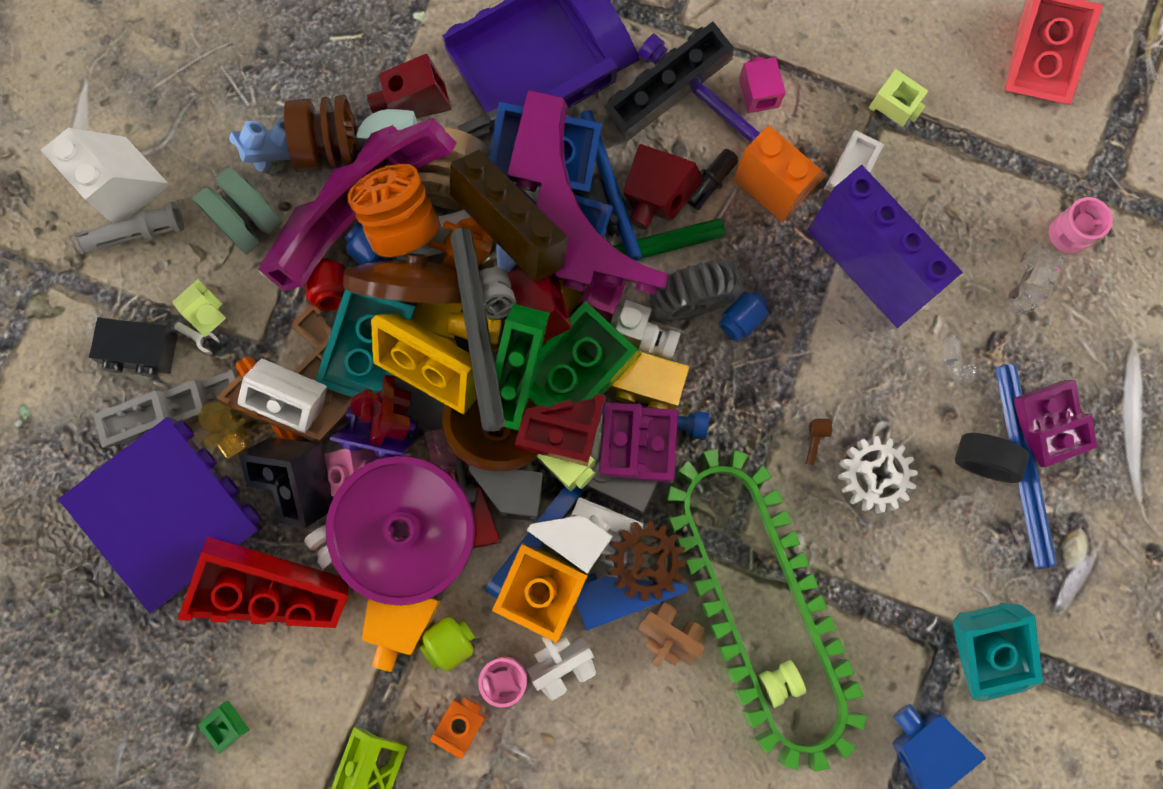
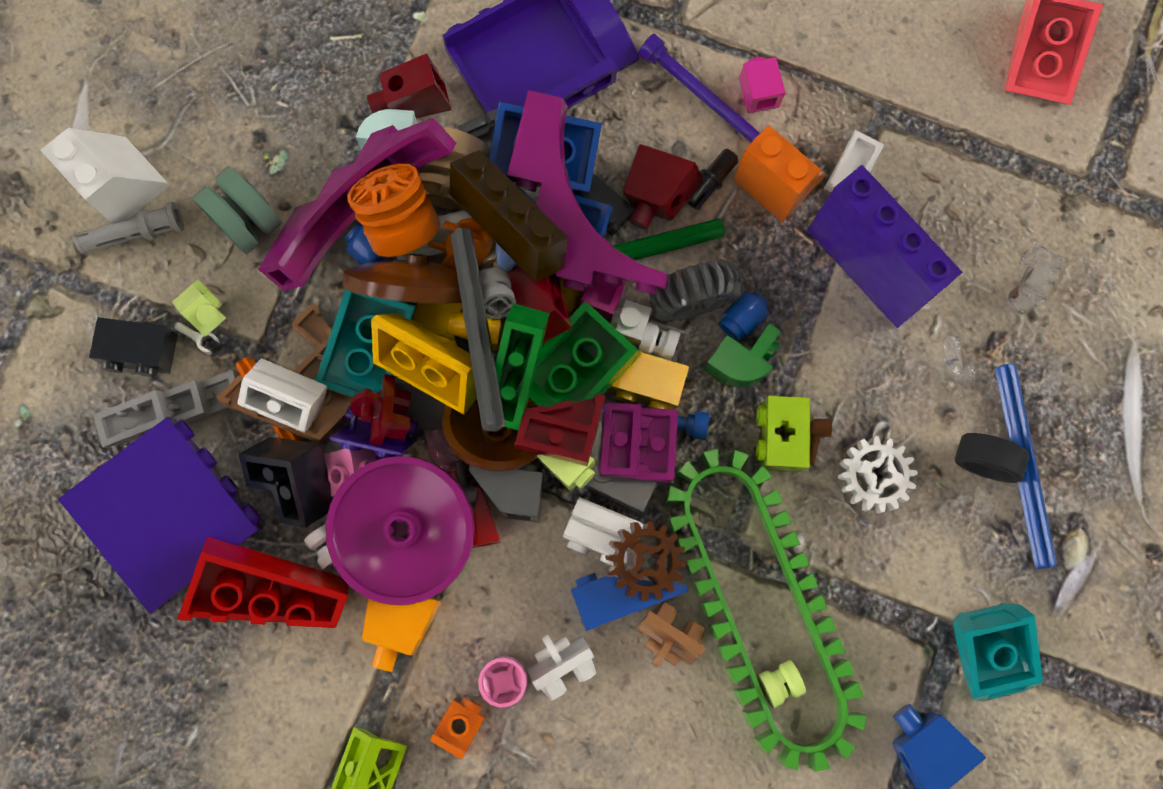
green tile [198,701,249,754] -> none
clear yellow hips [199,401,250,459] -> none
light blue hips [229,120,291,172] -> none
reddish brown wheel [284,95,358,172] -> none
red head [304,258,346,311] -> none
lime head [419,616,476,672] -> none
blue beam [484,486,584,600] -> none
light orange slope [492,544,588,643] -> none
white slope [527,515,613,573] -> none
blue piece [580,110,642,261] -> none
black brick [604,21,734,141] -> none
yellowish green brick [869,69,928,127] -> none
magenta slope [1013,380,1097,467] -> none
bright pink wheel [1049,197,1113,254] -> none
none -> green brick [704,323,781,388]
none -> lime brick [756,396,810,472]

